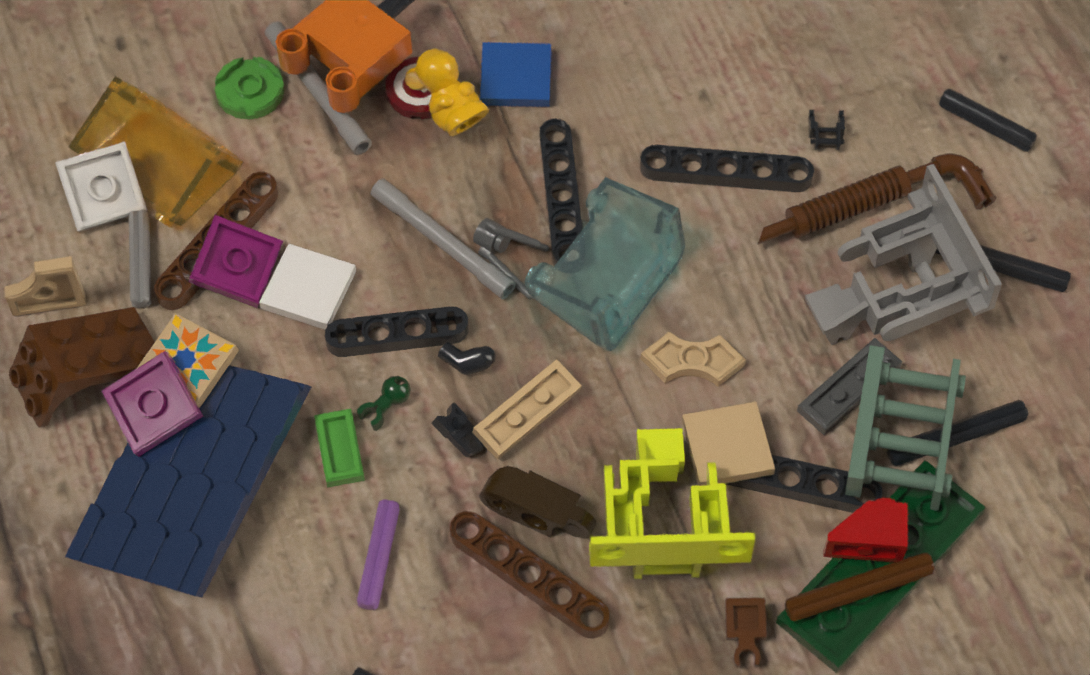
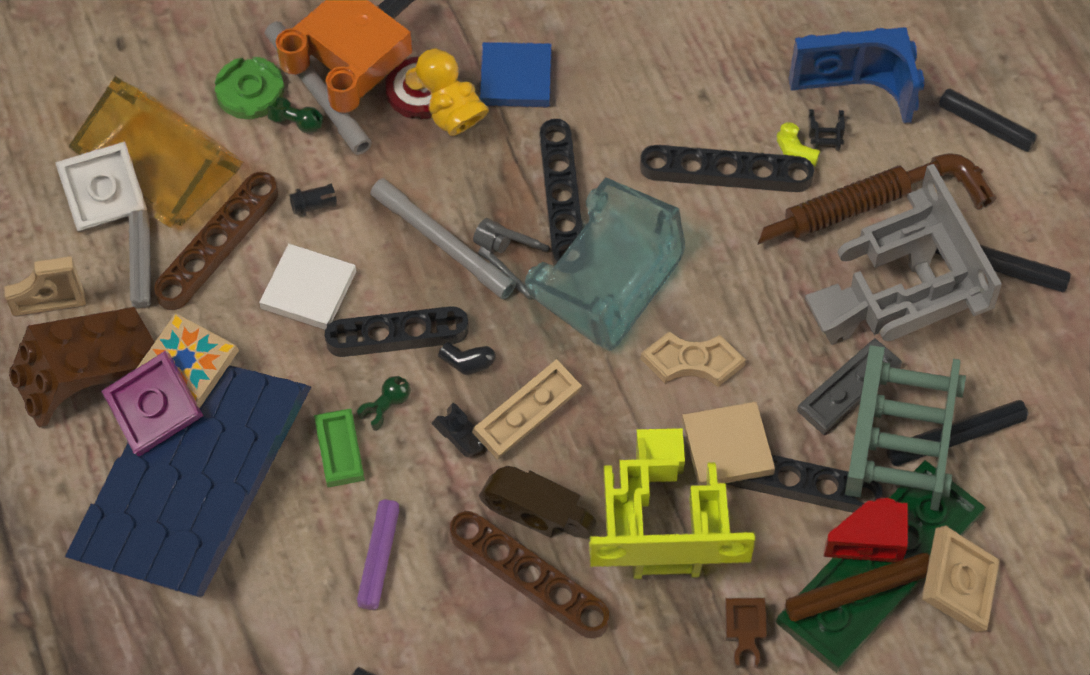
magenta tile [189,215,283,308] -> none
none -> dark green arm [268,97,323,134]
none -> black pin [289,184,337,217]
none -> neon yellow arm [777,122,820,167]
none -> blue bracket [789,27,924,123]
none -> tan tile [922,526,1000,633]

